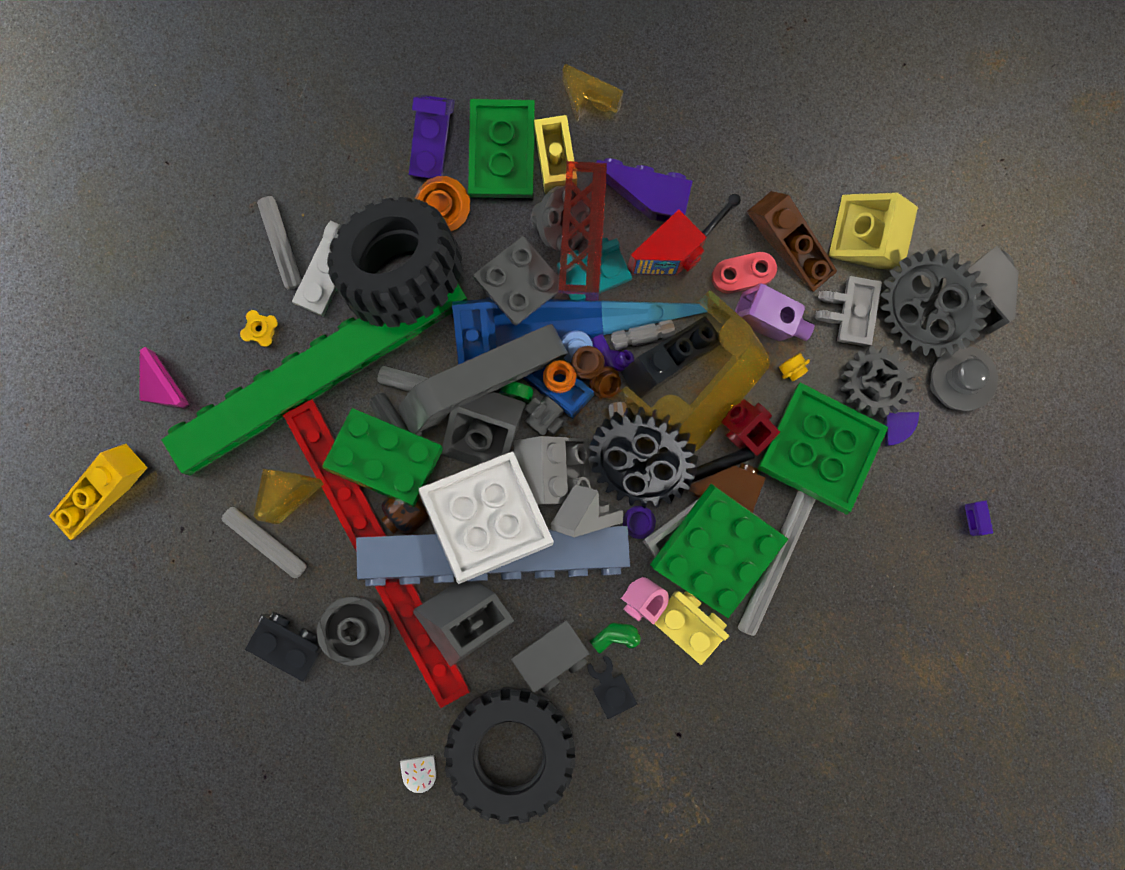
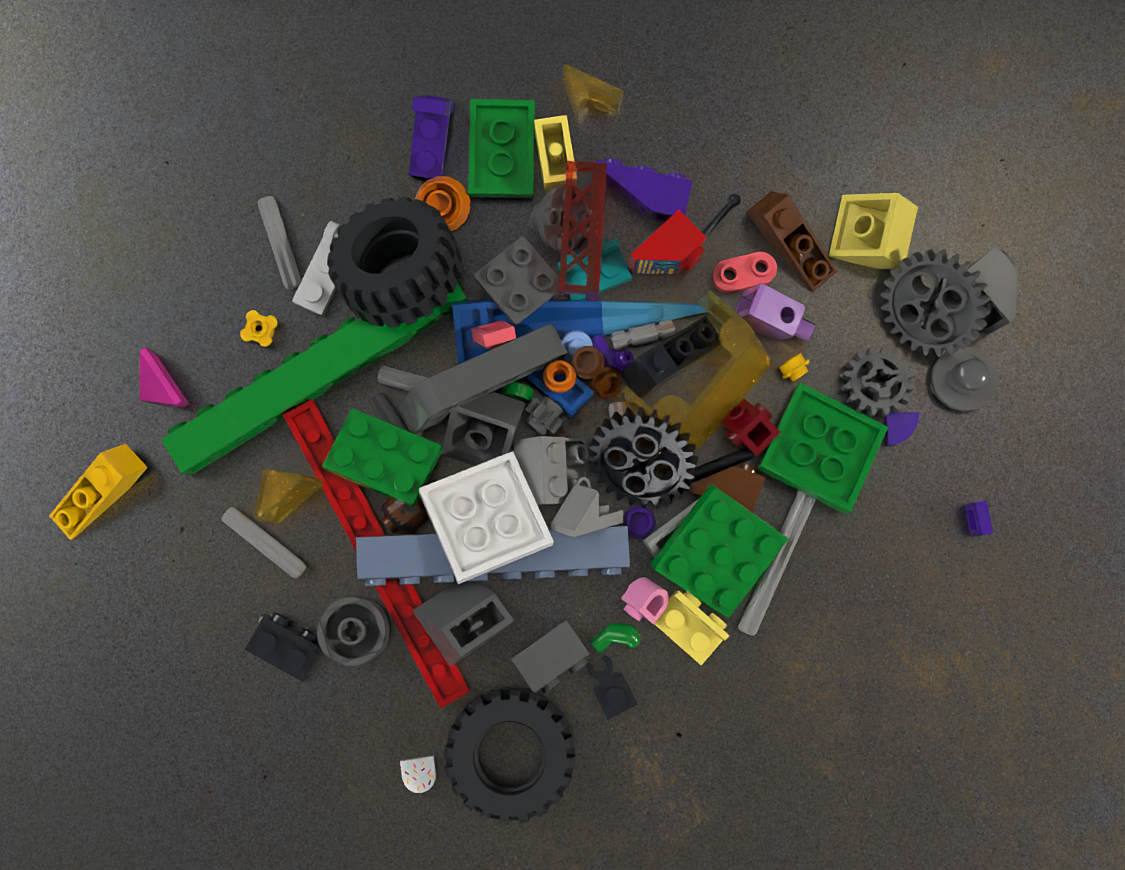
light grey hinge [815,276,882,347] -> none
none -> coral plate [471,320,516,350]

